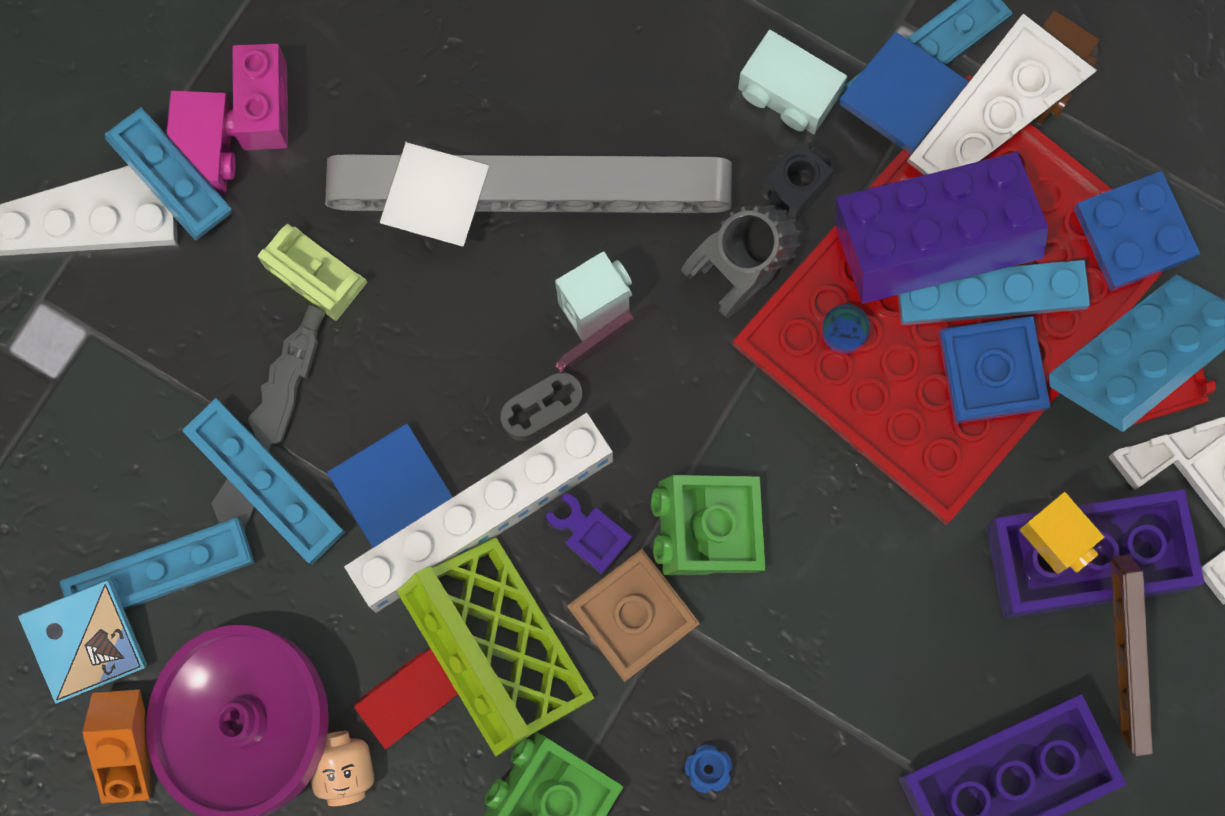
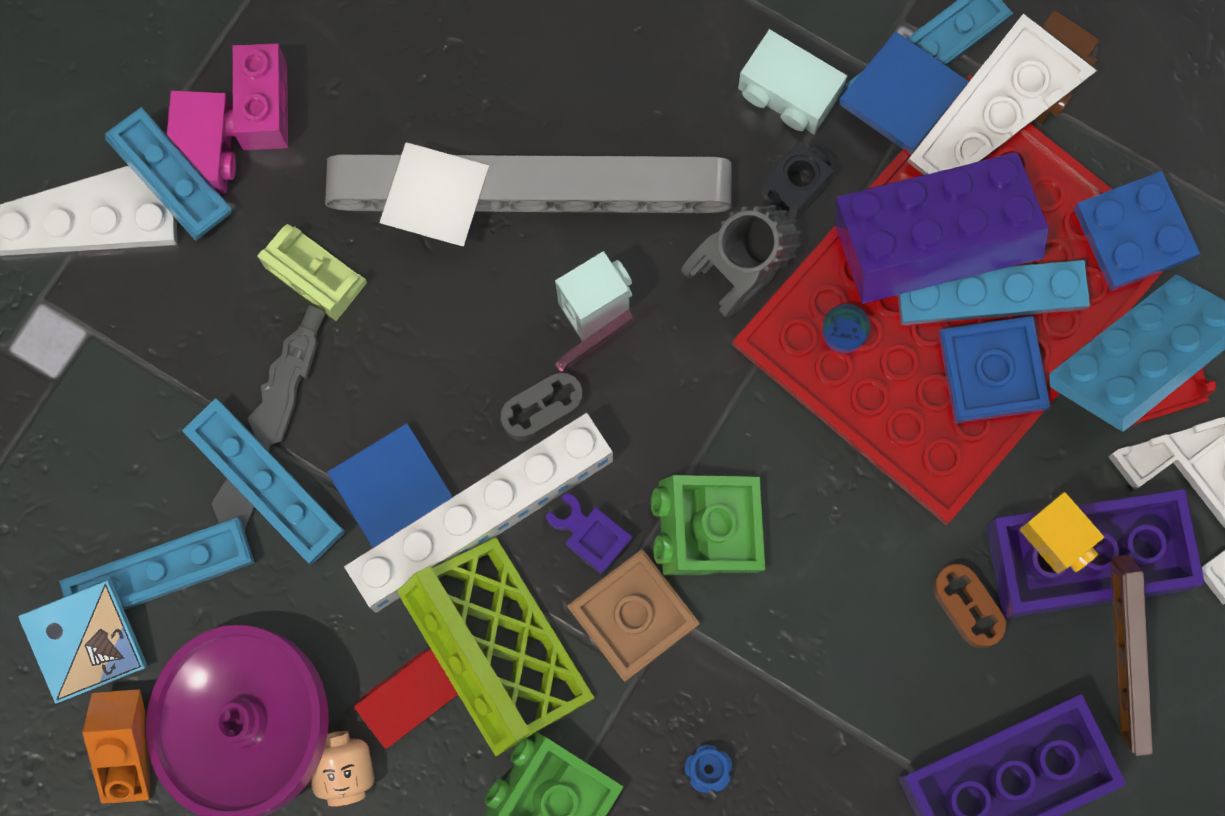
none -> dark orange beam [933,564,1006,648]

